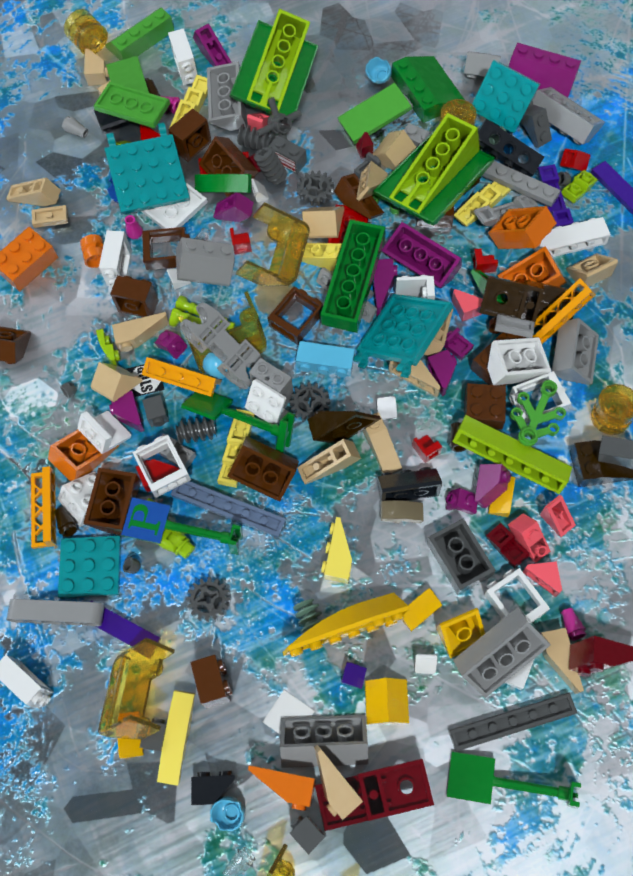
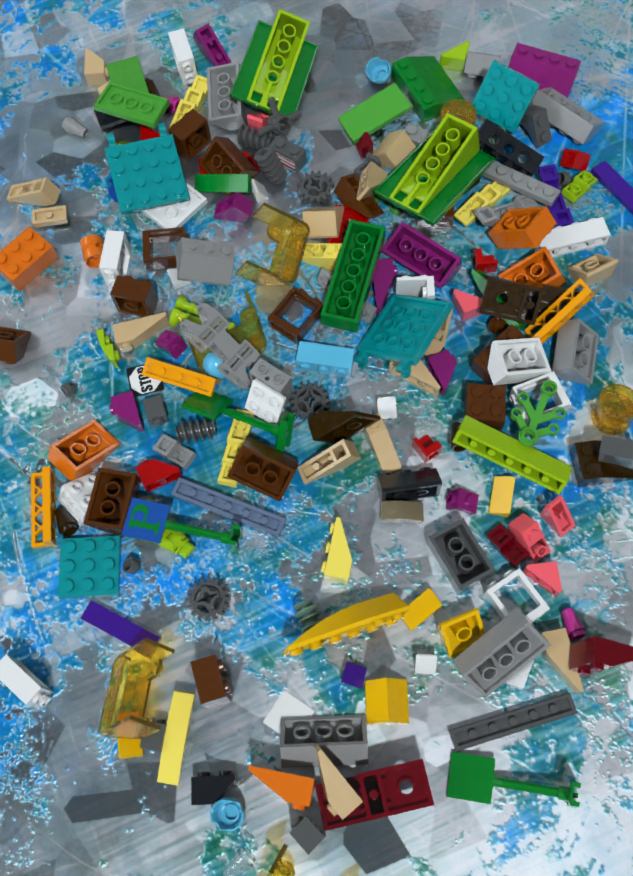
light grey beam [6,599,105,626] -> none
clear yellow wheel [64,9,108,54] -> none
white bracket [77,411,131,454] -> none
tan slope [91,362,142,402] -> none
bright green slope [105,8,174,60] -> none
dark pink cone [125,215,143,239] -> none
white window [132,435,191,498] -> none
red panel [230,228,252,255] -> none
magenta bracket [444,327,474,360] -> none
magenta slope [474,464,511,508] -> none
light grey tile [495,314,535,338] -> none
none -> lime slope [440,41,470,72]

